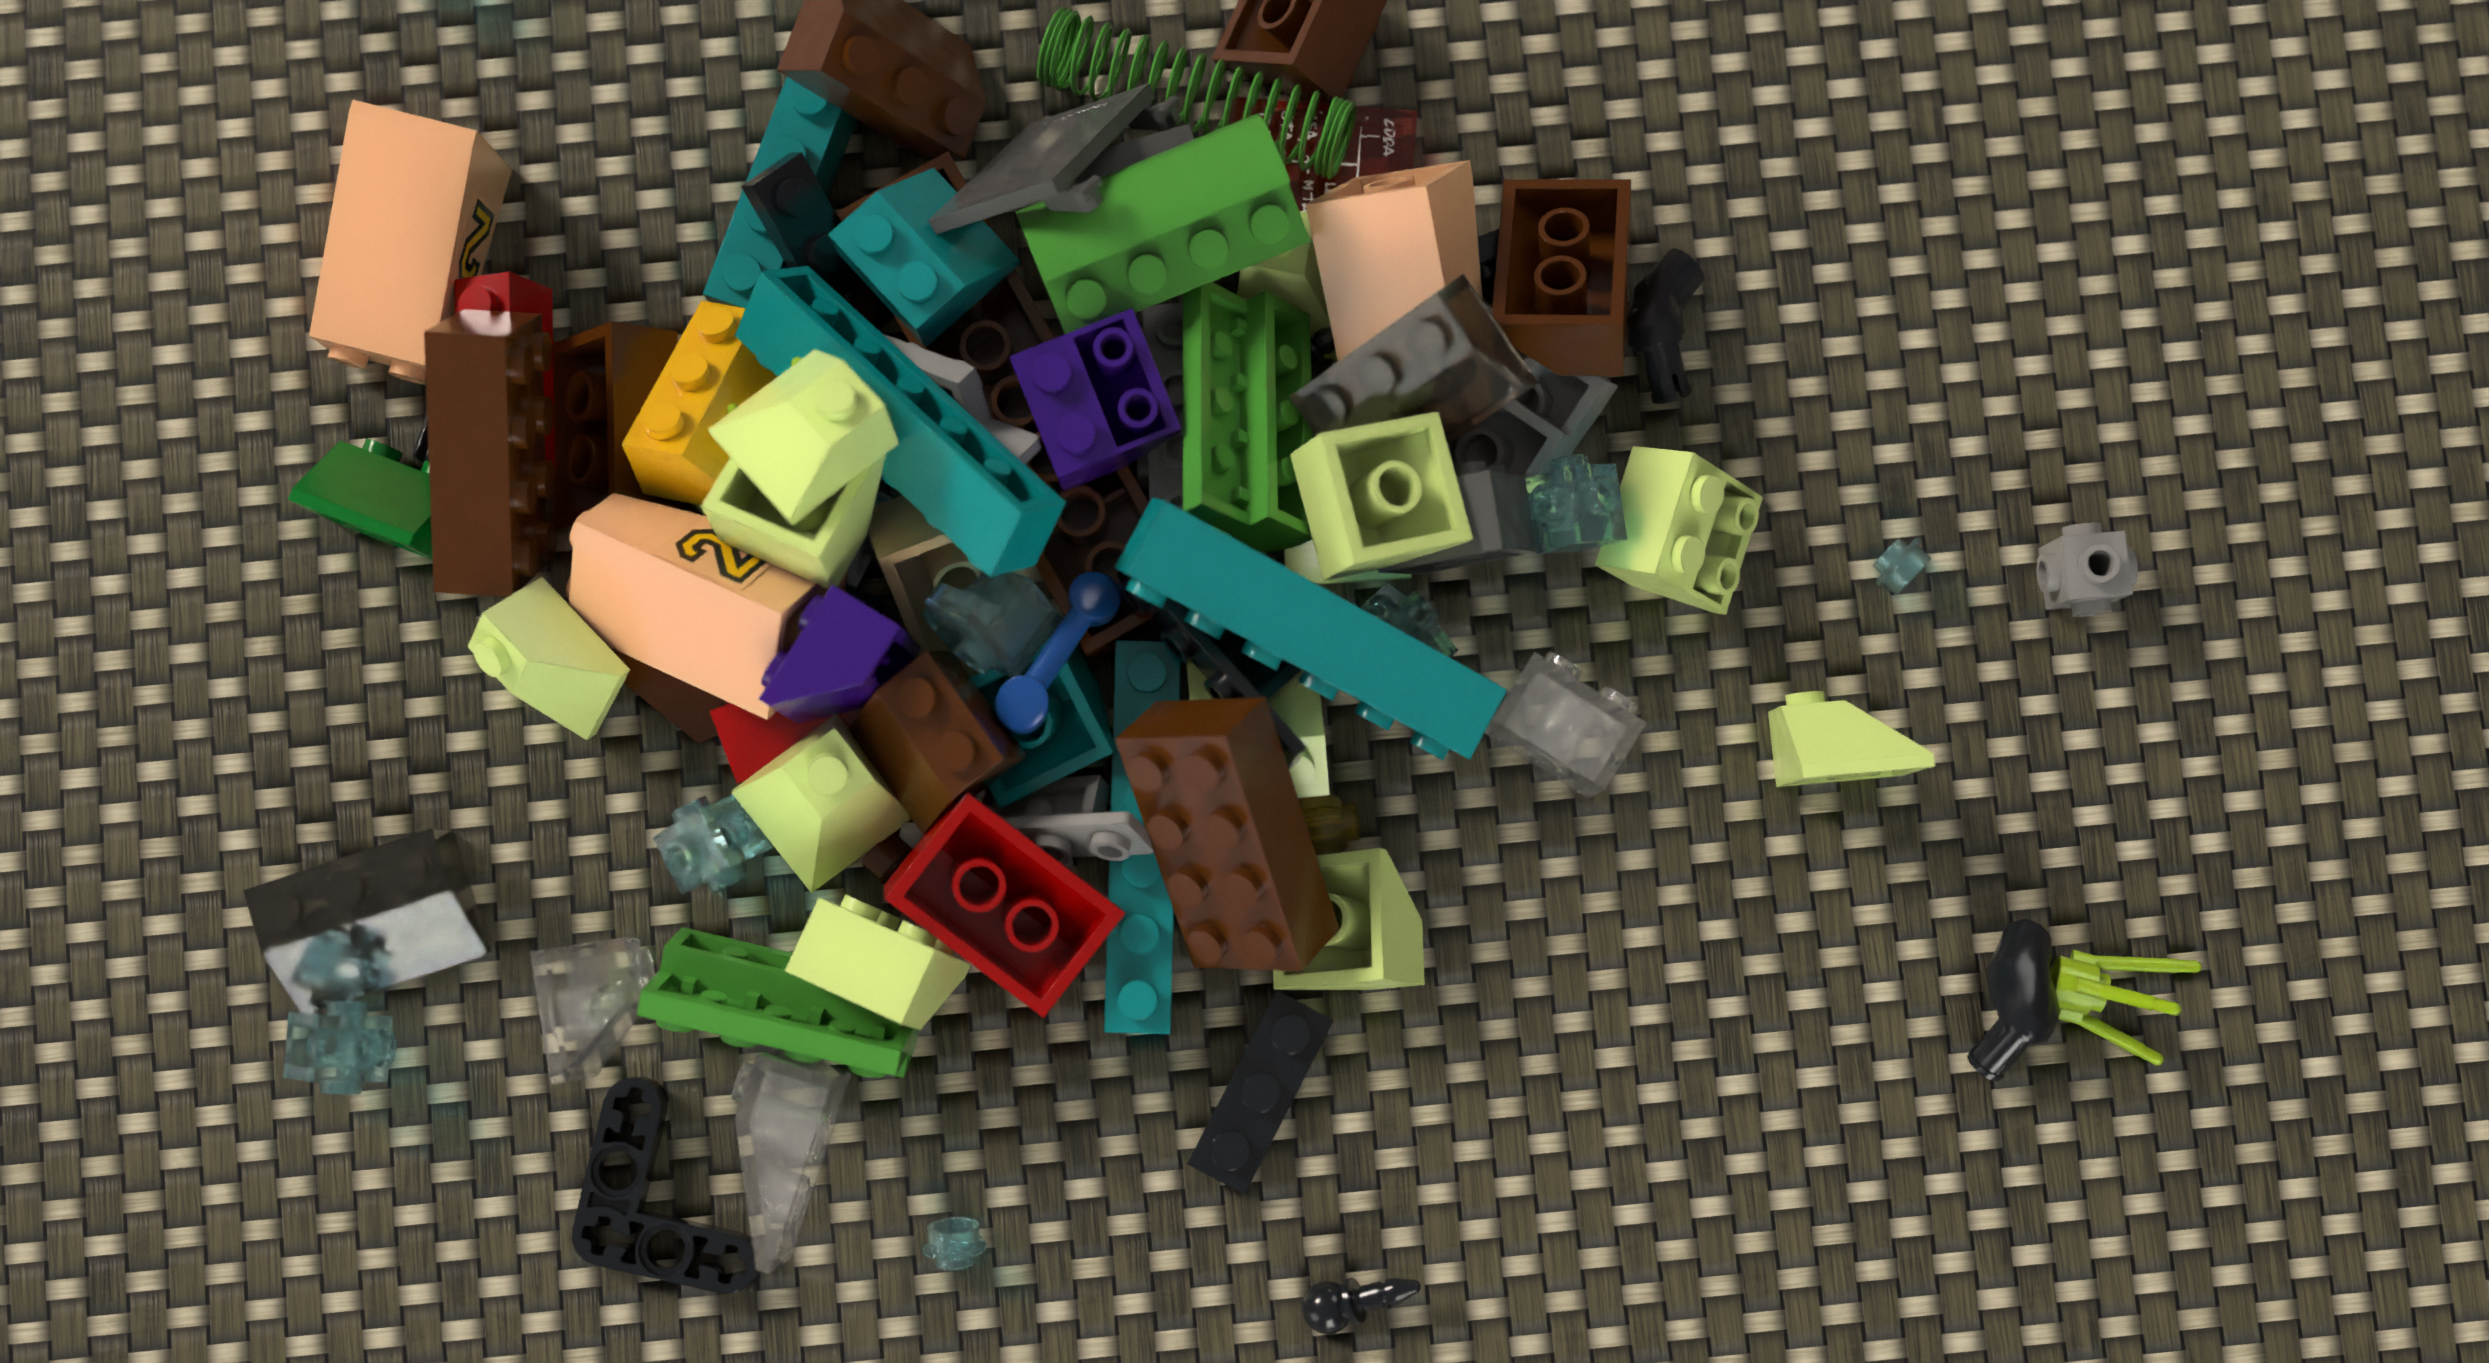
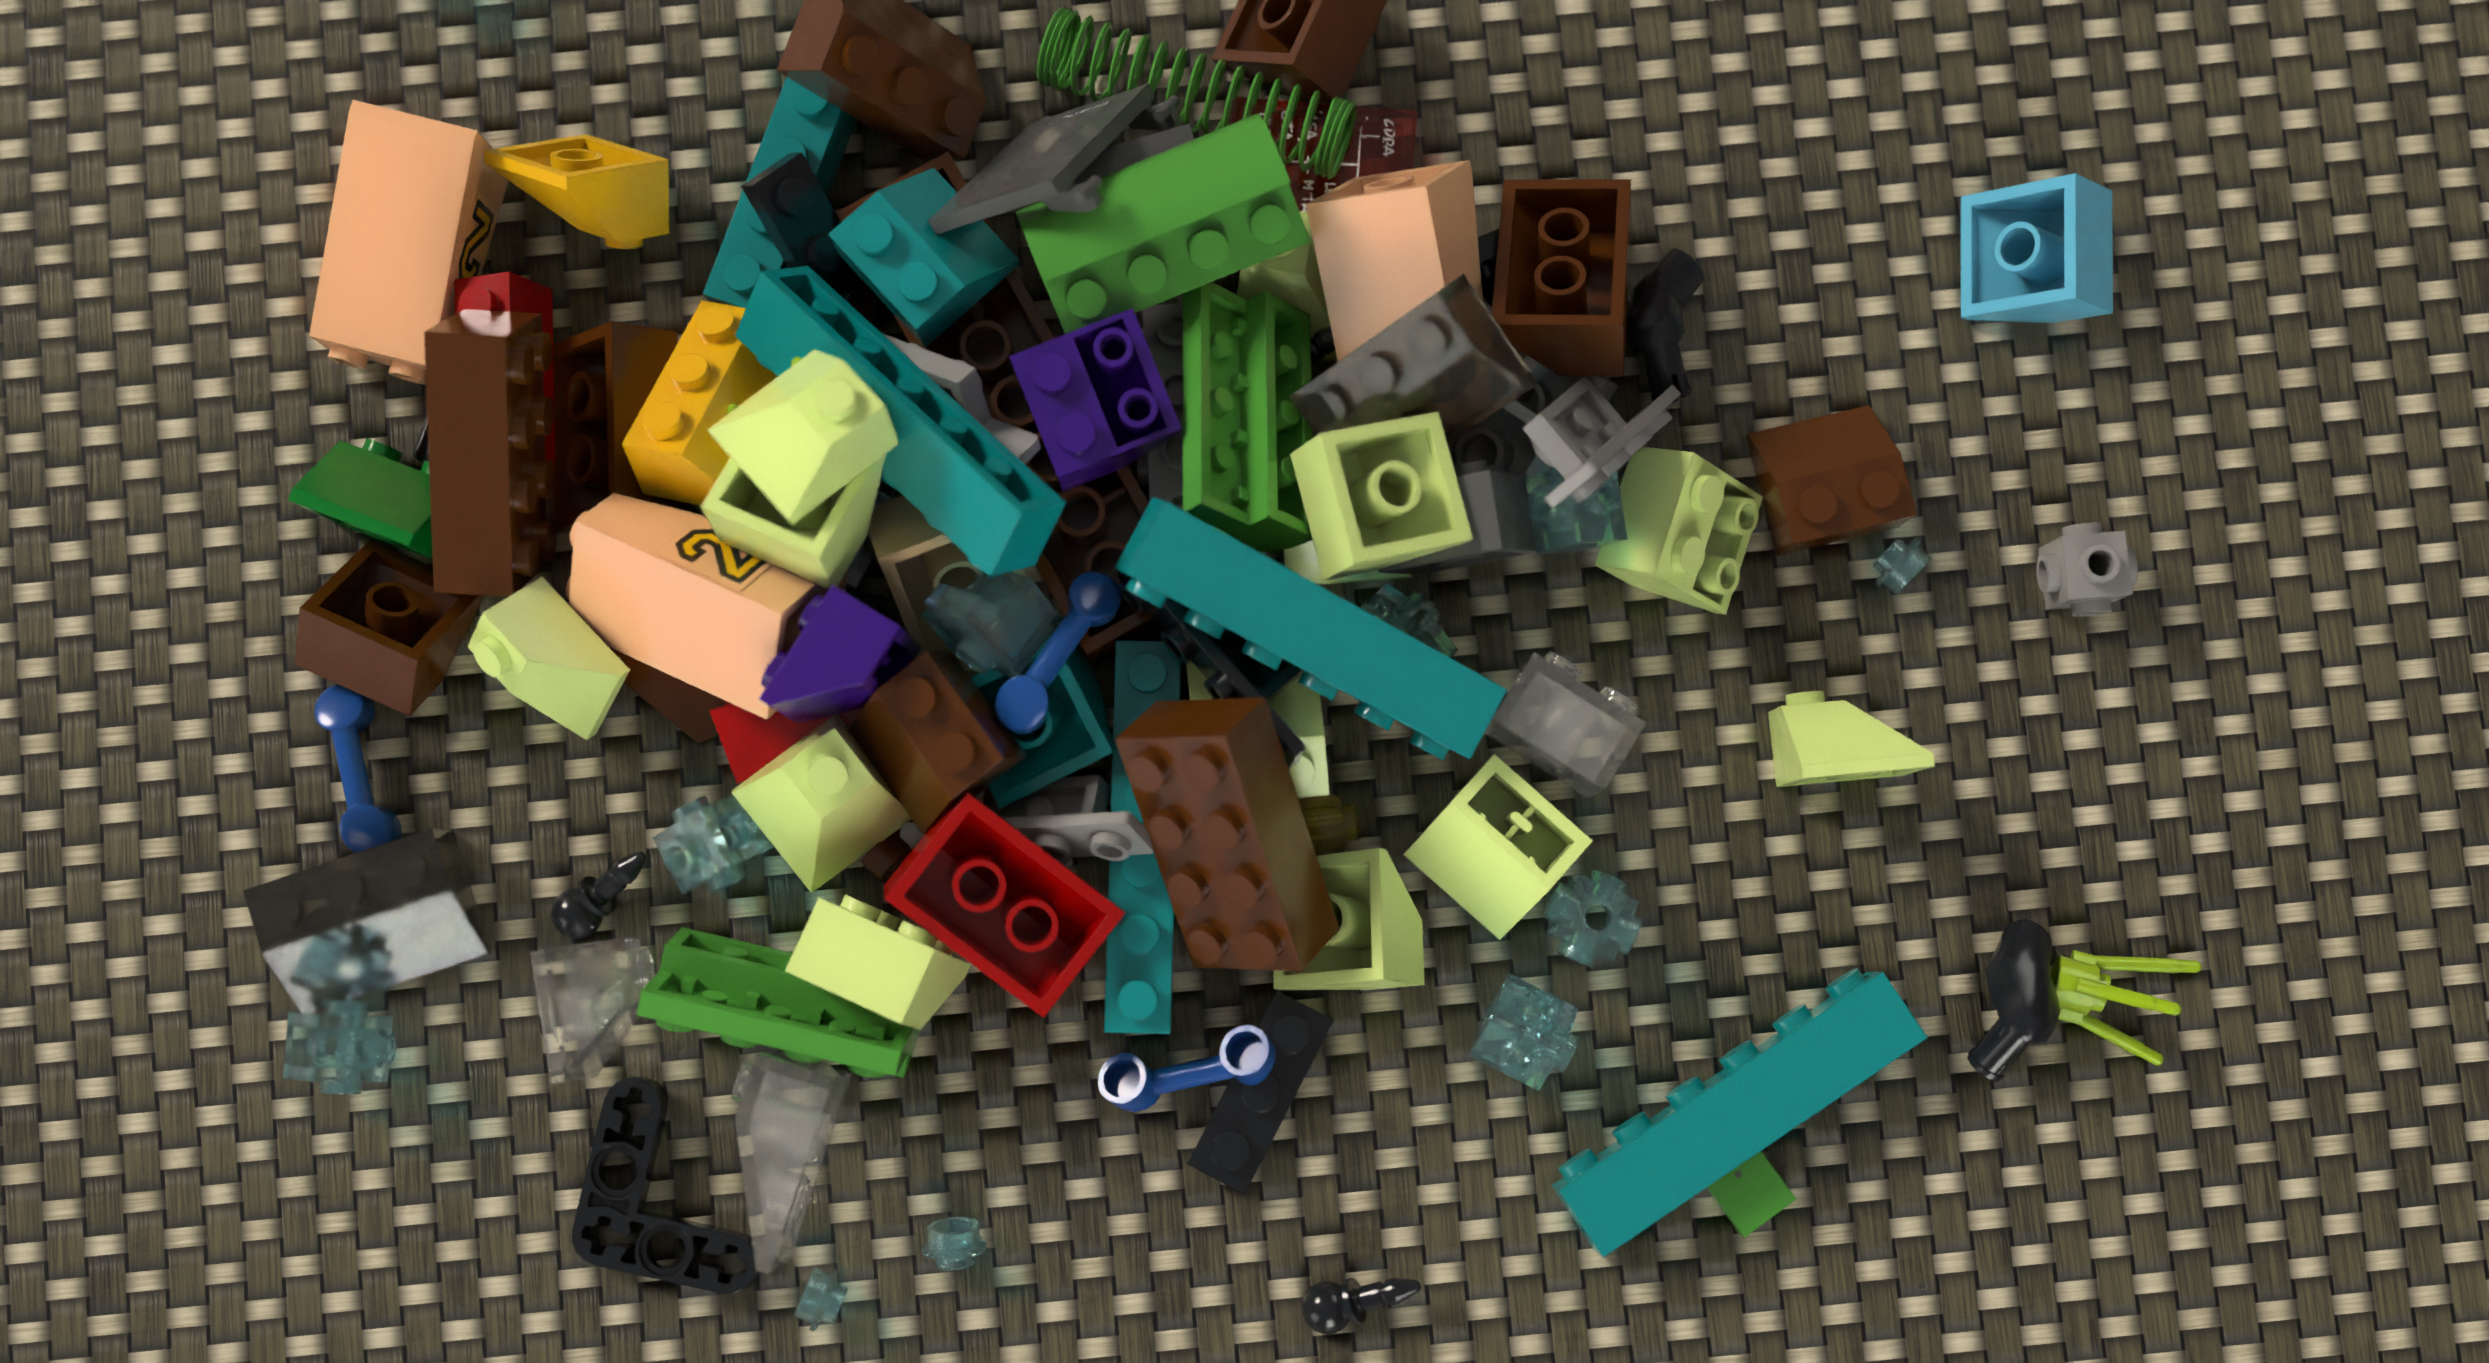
none -> reddish brown slope [294,540,483,716]
none -> blue bar [314,684,402,858]
none -> yellow slope [484,134,669,249]
none -> black bar [551,851,647,939]
none -> clear light blue plate [794,1267,848,1331]
none -> blue bar [1098,1025,1275,1112]
none -> yellowish green slope [1403,754,1593,940]
none -> clear light blue brick [1468,973,1579,1091]
none -> light grey bracket [1522,376,1681,509]
none -> clear light blue brick [1543,869,1642,968]
none -> teal brick [1551,968,1928,1257]
none -> bright green tile [1706,1151,1796,1238]
none -> reddish brown slope [1746,405,1917,556]
none -> medium azure slope [1961,173,2113,323]

